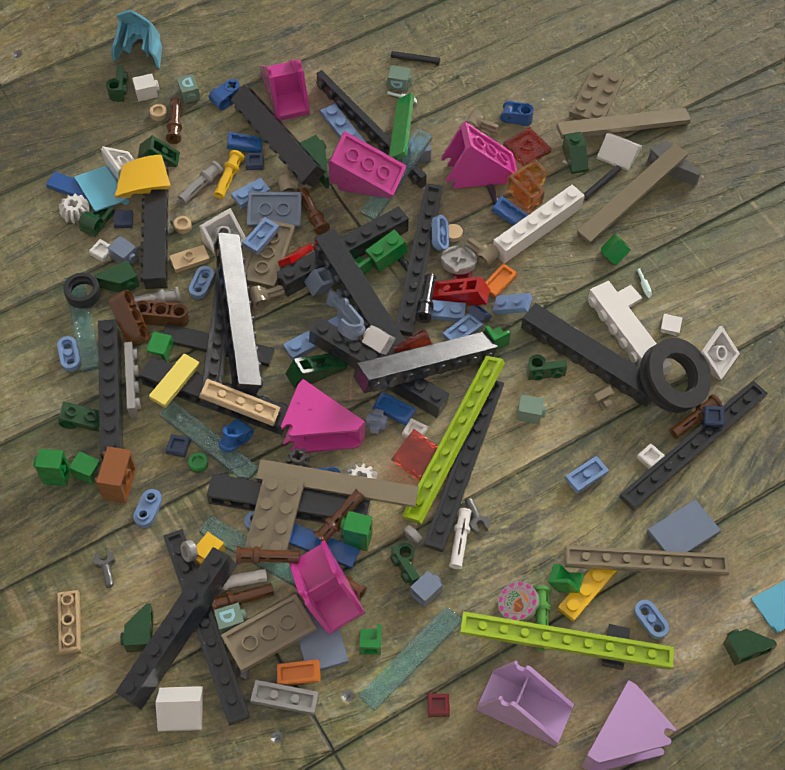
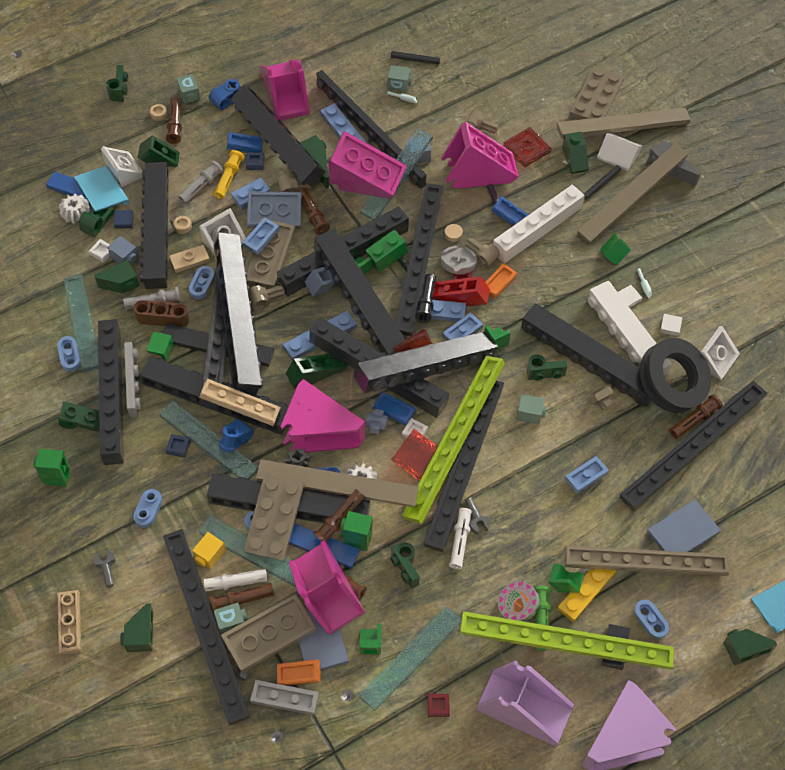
black tyre [63,272,101,309] -> none
green panel [69,451,100,485] -> none
dark orange container [94,446,137,503] -> none
reddish brown beam [109,290,150,347] -> none
medium azure piece [111,10,162,68] -> none
yellow slope [114,155,171,198] -> none
black brick [115,547,237,710] -> none
white brick [132,74,160,102] -> none
light yellow tile [149,354,200,408] -> none
white slope [156,686,203,732] -> none
light grey tile [181,540,198,562] -> none
green tile [188,452,208,473] -> none
reddish brown pin [236,546,300,565] -> none
red tile [277,243,313,267] -> none
sand blue piece [326,289,366,340] -> none
white brick [362,325,396,355] -> none
green tile [389,92,414,161] -> none
light grey tile [403,525,423,545] -> none
sand blue brick [410,571,443,608] -> none
medium blue plate [431,215,449,251] -> none
dark blue tile [468,305,492,322] -> none
medium blue plate [492,293,532,315] -> none
blue piece [500,100,534,126] -> none
clear orange brick [507,159,547,212] -> none
white tile [637,443,665,469] -> none
dark blue tile [703,405,724,427] -> none

